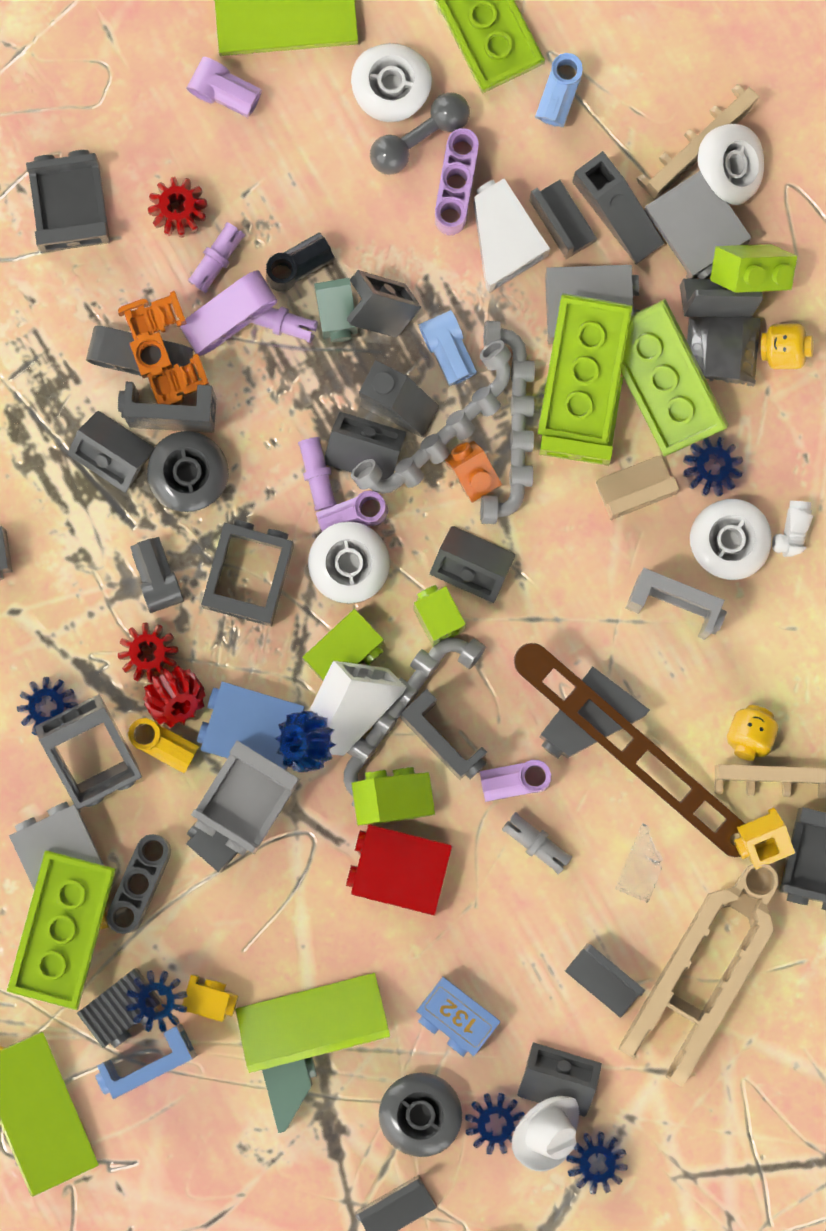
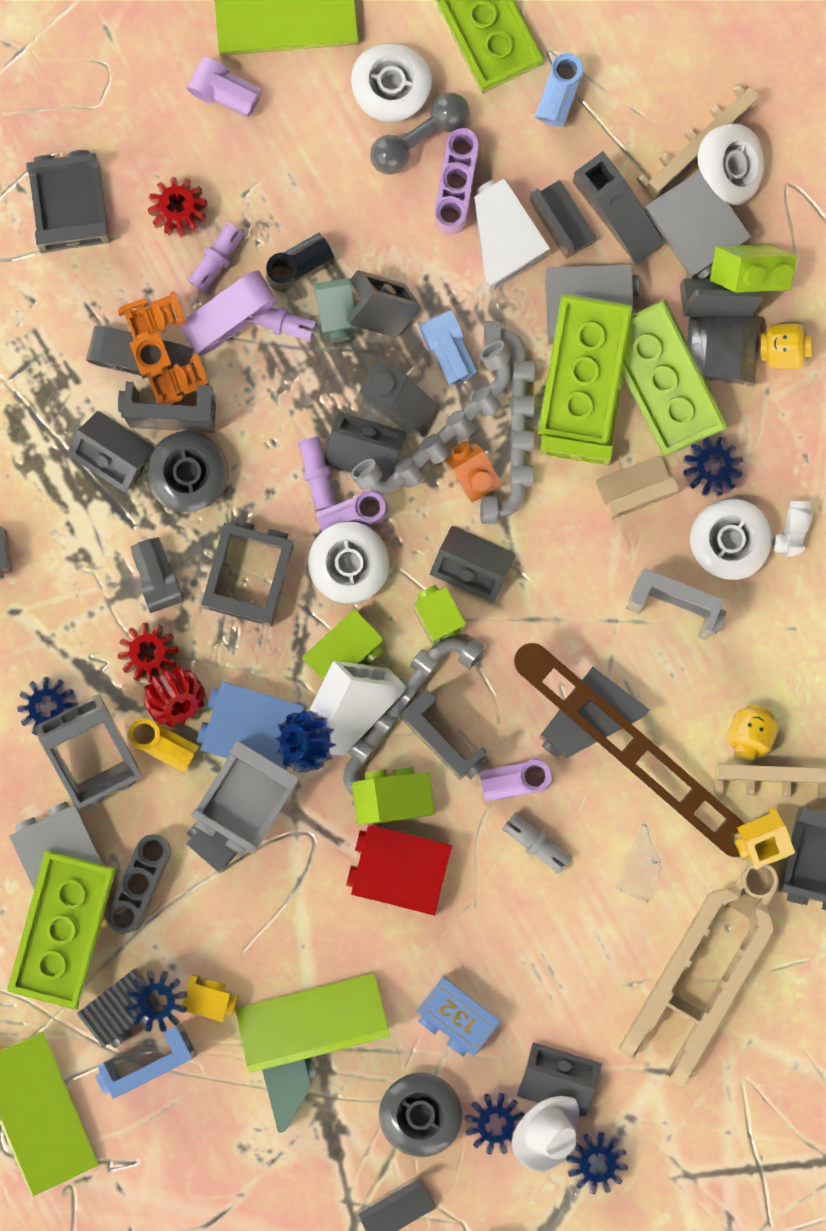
dark grey panel [565,943,645,1018] -> none

